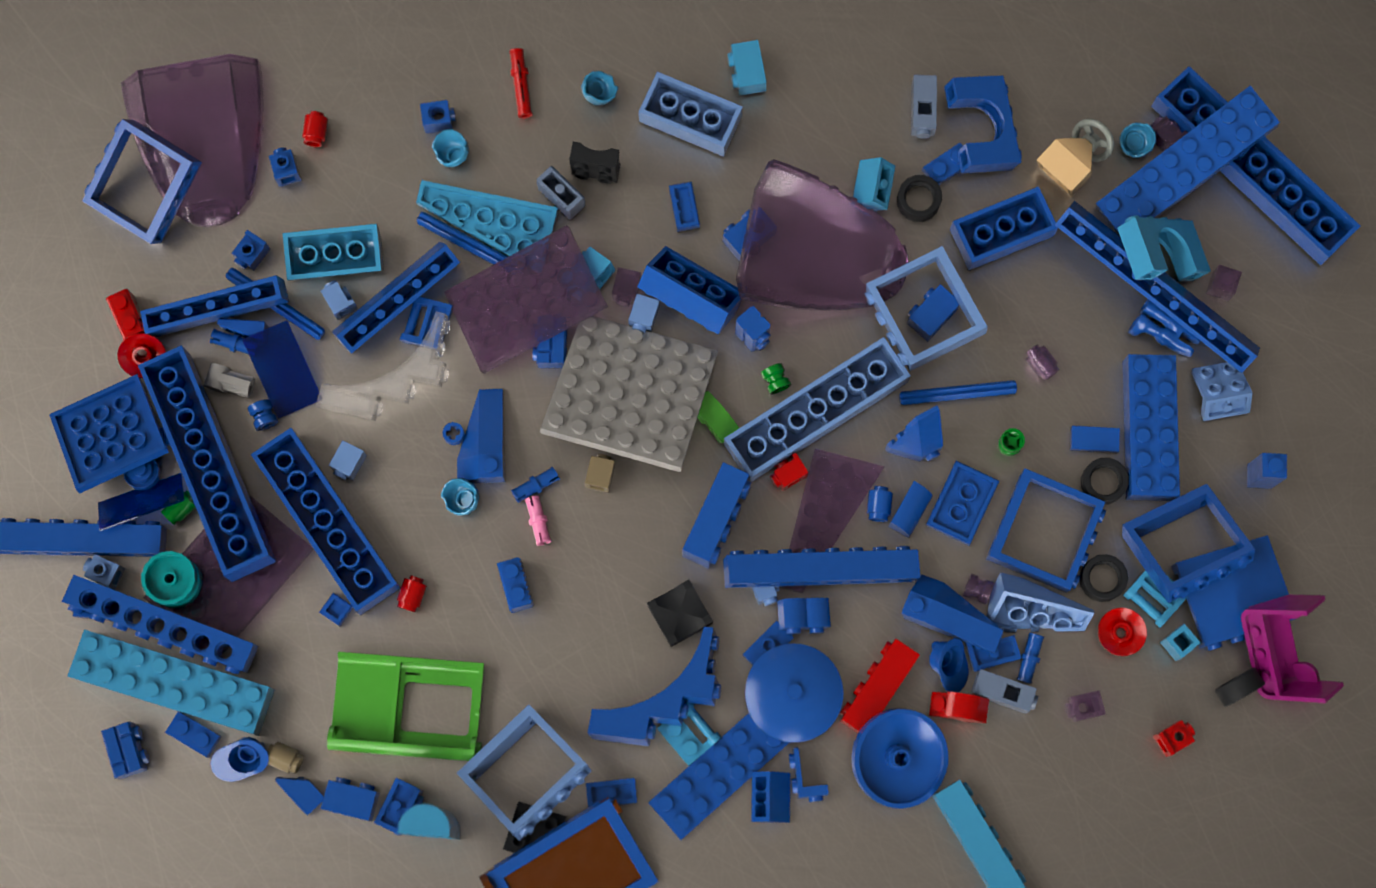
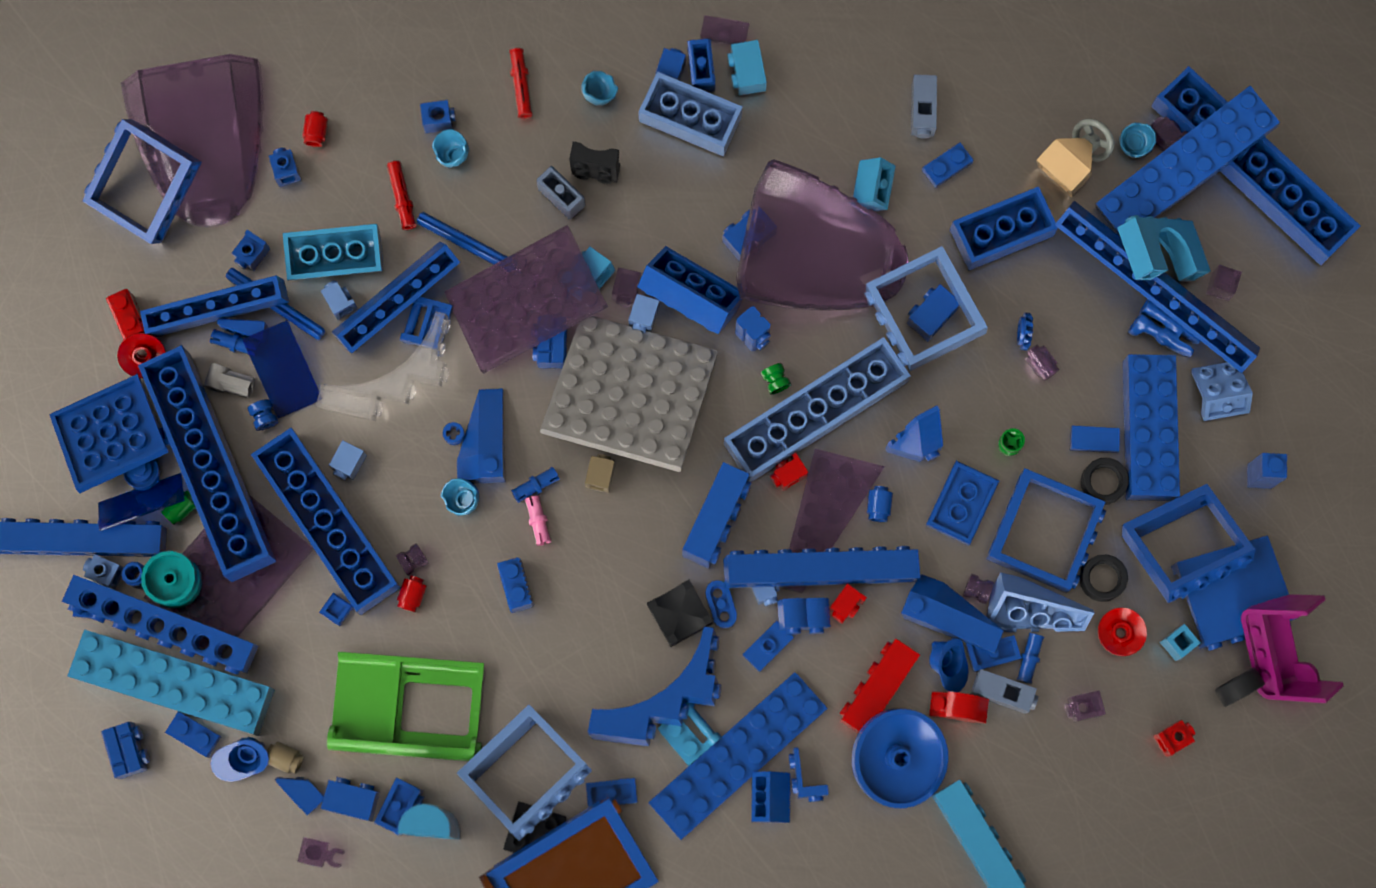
dark azure wing [416,180,558,276] -> none
blue plate [669,182,700,232] -> none
bright green slope [698,391,739,443] -> none
blue dish [745,644,844,743] -> none
blue brick [888,481,933,538] -> none
black tyre [897,175,942,222] -> none
blue axle [899,380,1017,405] -> none
blue arch [944,75,1022,174] -> none
dark azure plate [1123,571,1186,628] -> none
none -> blue brick [122,562,144,589]
none -> clear purple plate [297,837,345,868]
none -> red pin [386,161,417,230]
none -> clear purple wheel [396,543,429,575]
none -> blue brick [656,48,686,81]
none -> blue brick [687,39,715,93]
none -> clear purple plate [700,15,749,45]
none -> blue plate [705,580,737,629]
none -> red brick [830,584,867,624]
none -> blue gear [1017,312,1034,351]

